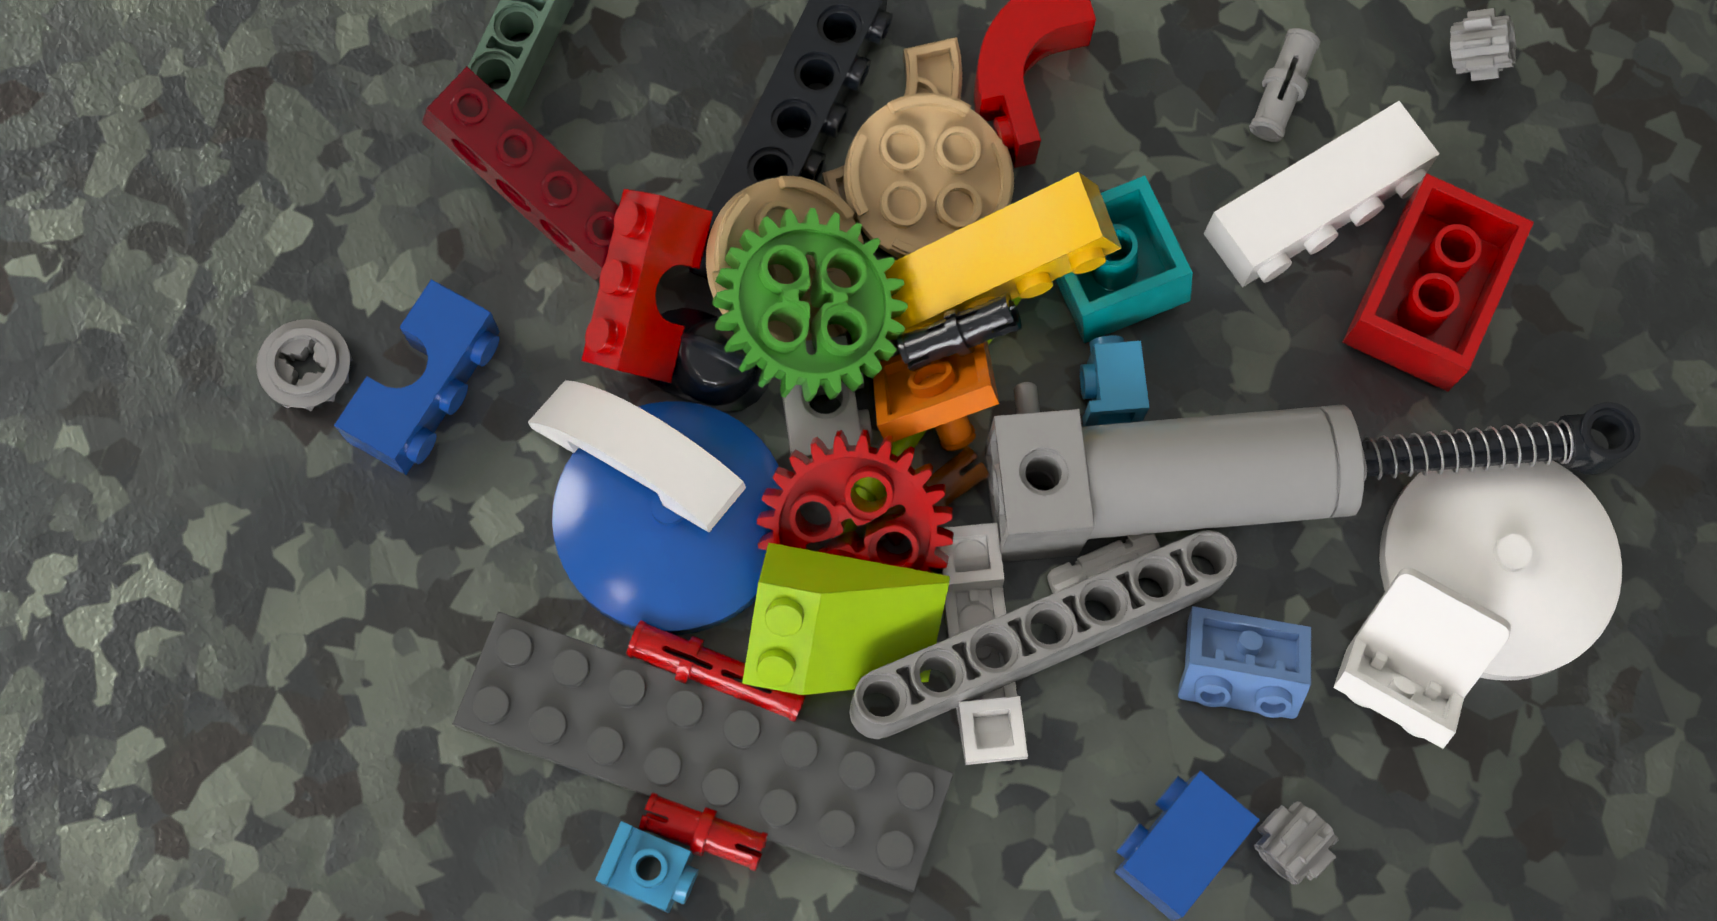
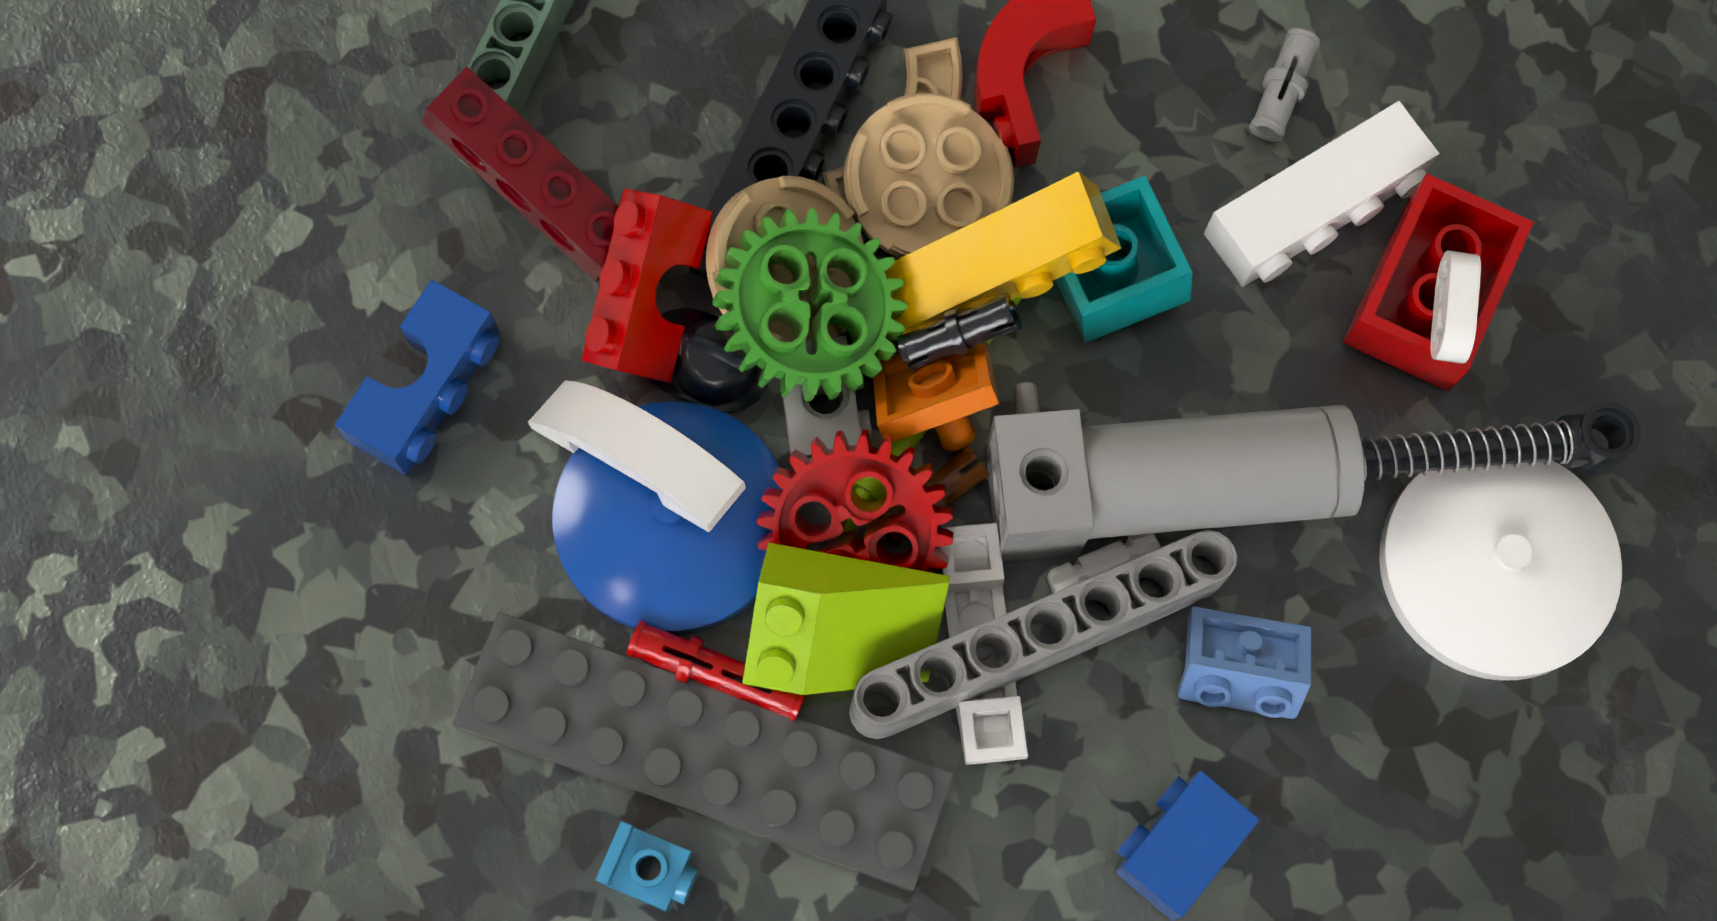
light grey gear [256,319,353,411] -> none
red pin [639,792,768,871] -> none
dark azure brick [1080,335,1150,427] -> none
light grey gear [1254,801,1339,885] -> none
white bracket [1333,568,1511,749] -> none
light grey gear [1450,8,1516,81] -> none
none -> white beam [1430,250,1481,364]

